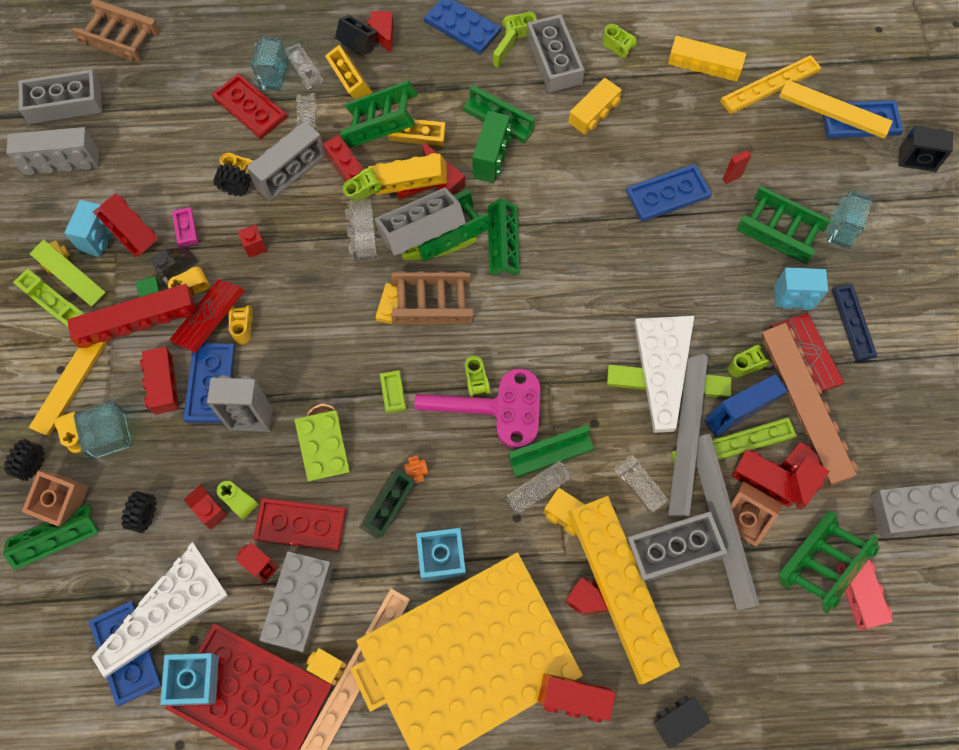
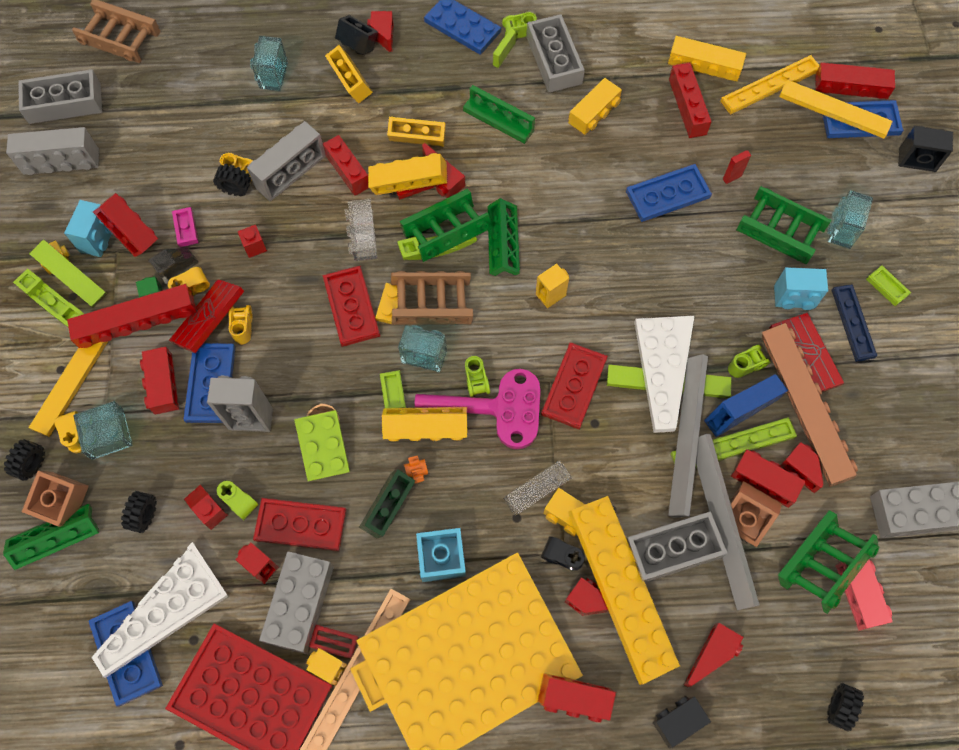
medium azure brick [160,653,219,706] -> none
red tile [211,73,288,140] -> none
clear plate [284,42,323,89] -> none
clear plate [296,93,317,131] -> none
green fence [340,80,418,148] -> none
lime piece [342,168,382,203] -> none
light grey brick [374,187,466,256] -> none
green brick [472,111,512,183] -> none
green fence [508,425,594,479] -> none
lime piece [602,24,637,58] -> none
clear plate [614,455,669,514] -> none
red slope [789,456,830,510] -> none
none -> red tile [309,625,359,659]
none -> red tile [322,266,380,347]
none -> yellow brick [382,407,467,441]
none -> clear light blue brick [398,325,447,372]
none -> yellow brick [536,264,569,308]
none -> red tile [541,342,608,430]
none -> black piece [541,536,585,571]
none -> red brick [669,62,711,138]
none -> red slope [683,623,743,687]
none -> red brick [815,62,895,99]
none -> black tyre [827,683,864,732]
none -> lime tile [866,266,911,306]

